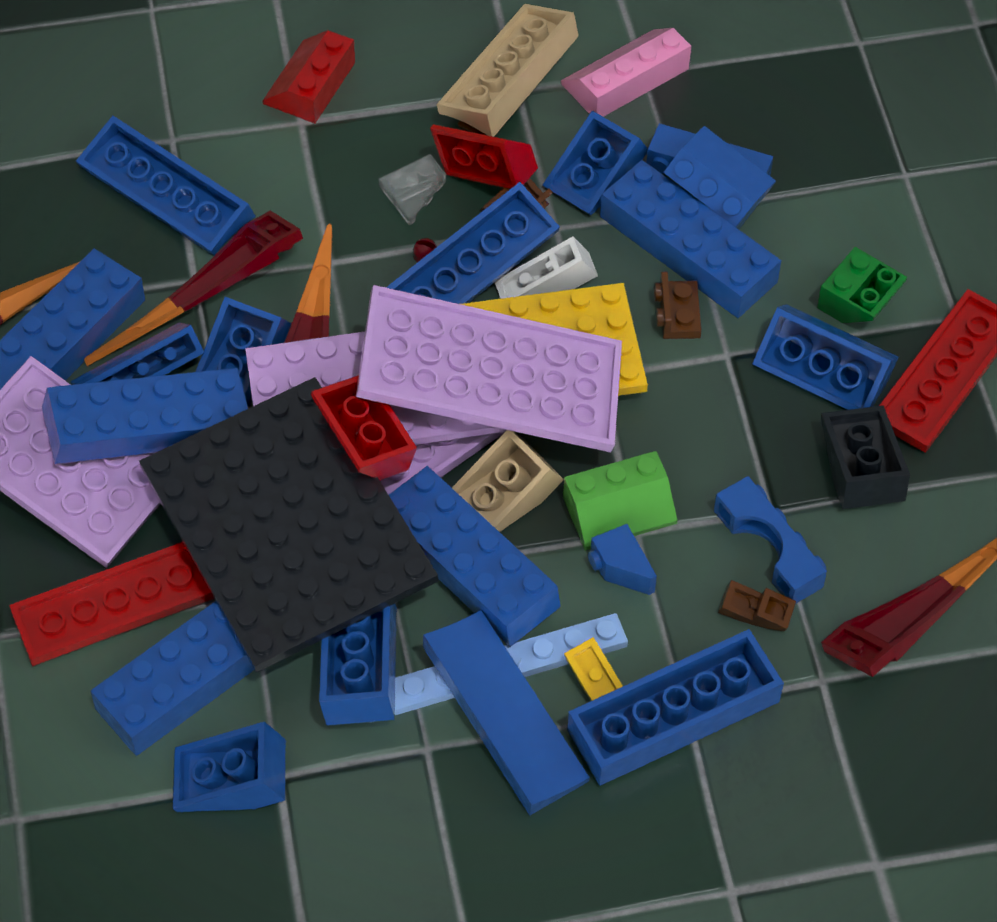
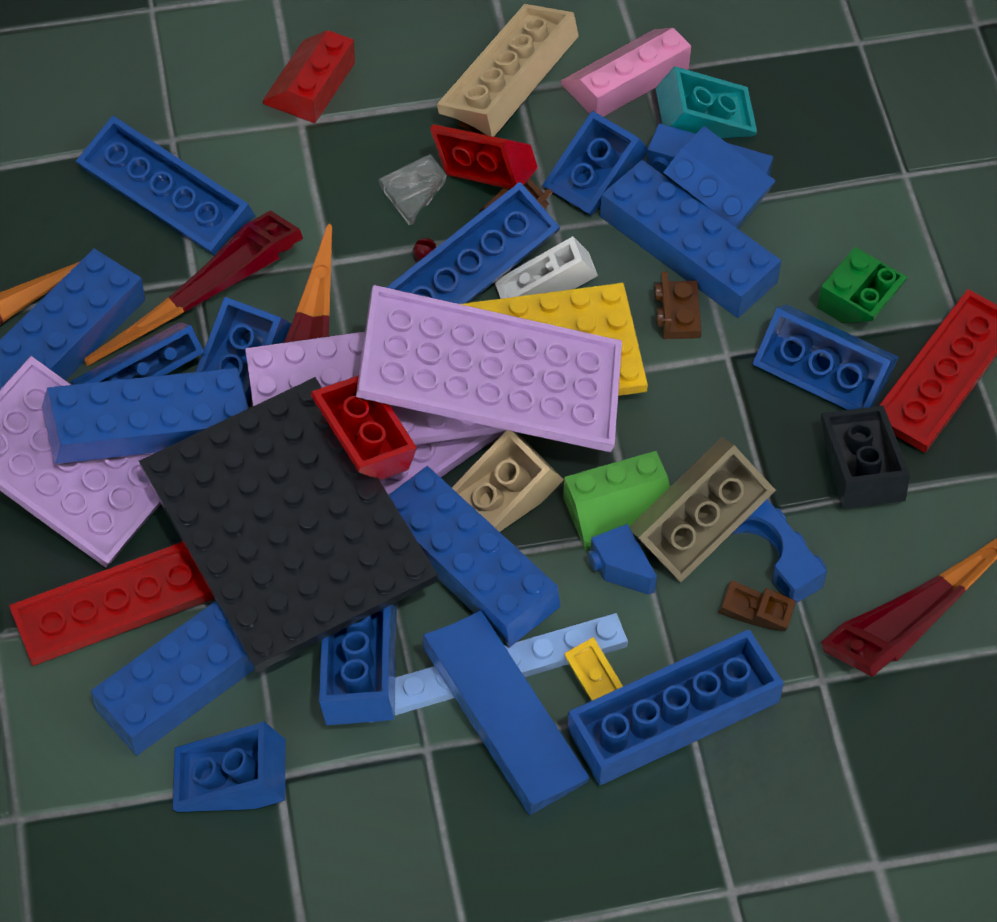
none -> dark tan slope [629,437,776,582]
none -> teal slope [656,66,757,138]

